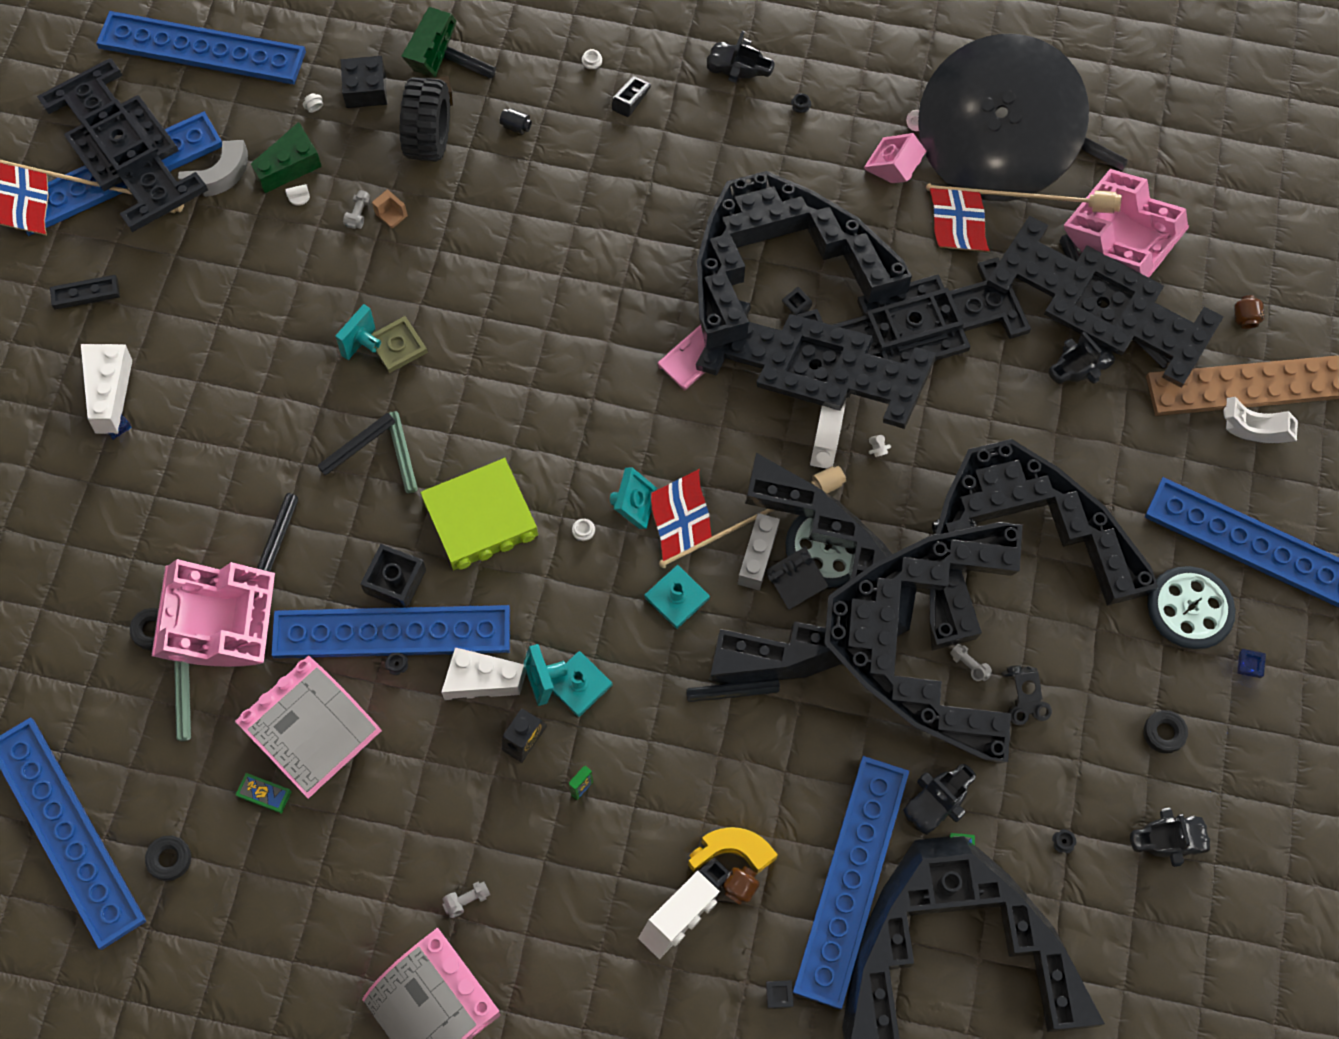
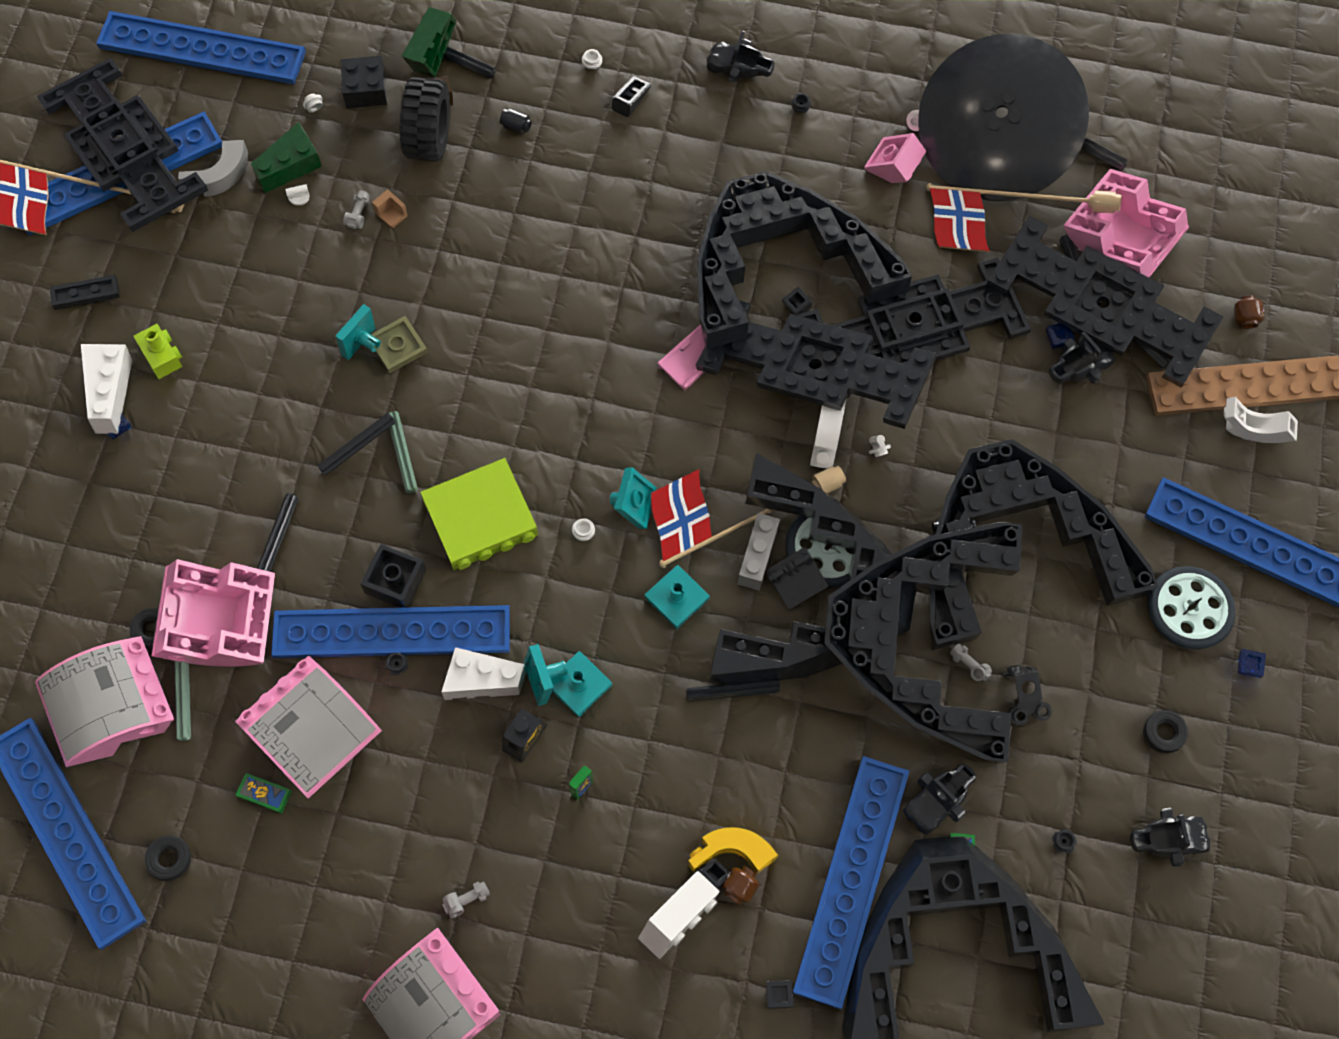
none -> slope [35,636,174,767]
none -> lime brick [134,324,182,379]
none -> clear blue plate [1045,323,1075,349]

